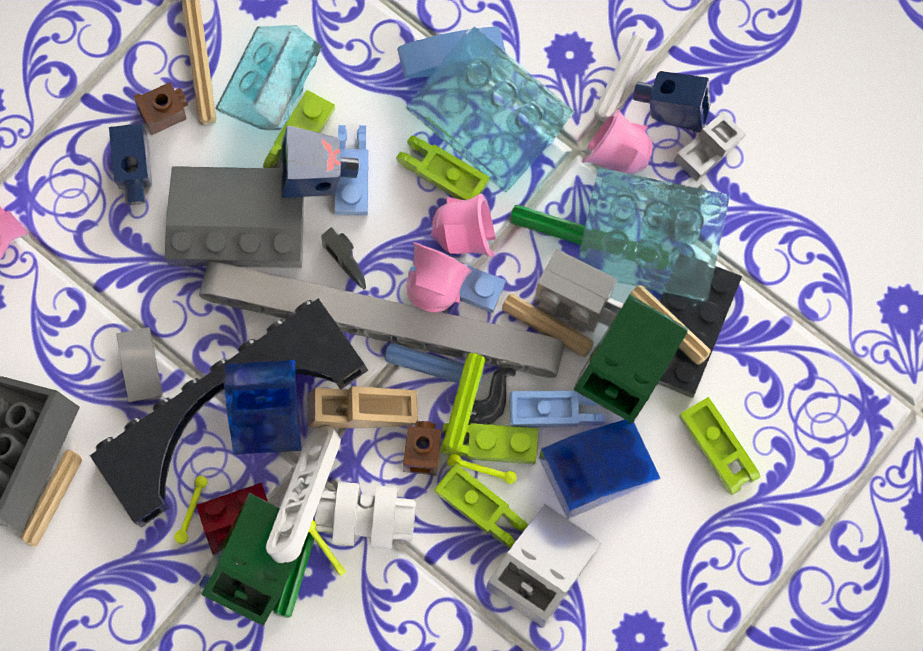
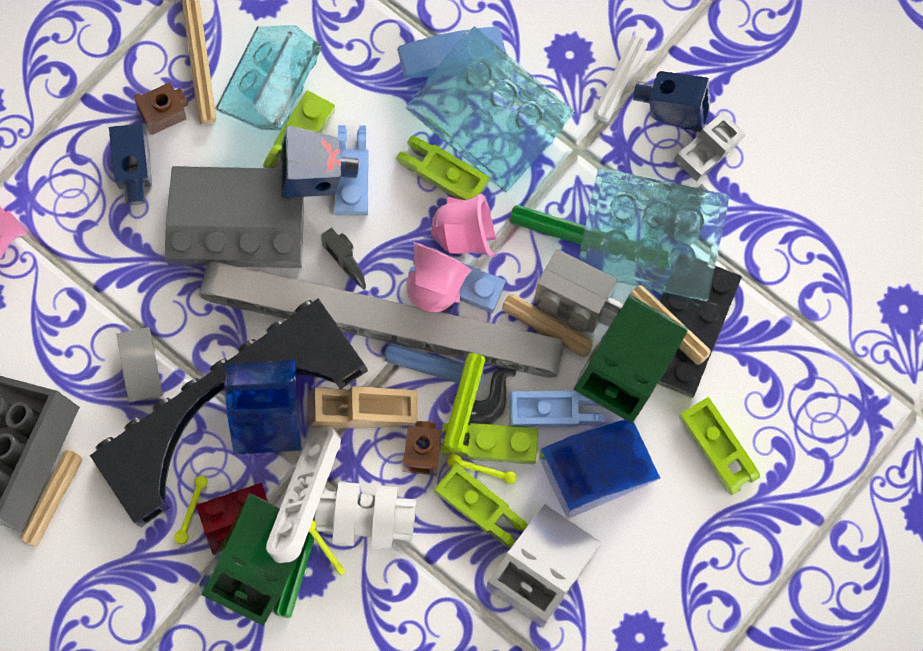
bright pink helmet [581,110,653,176] -> none

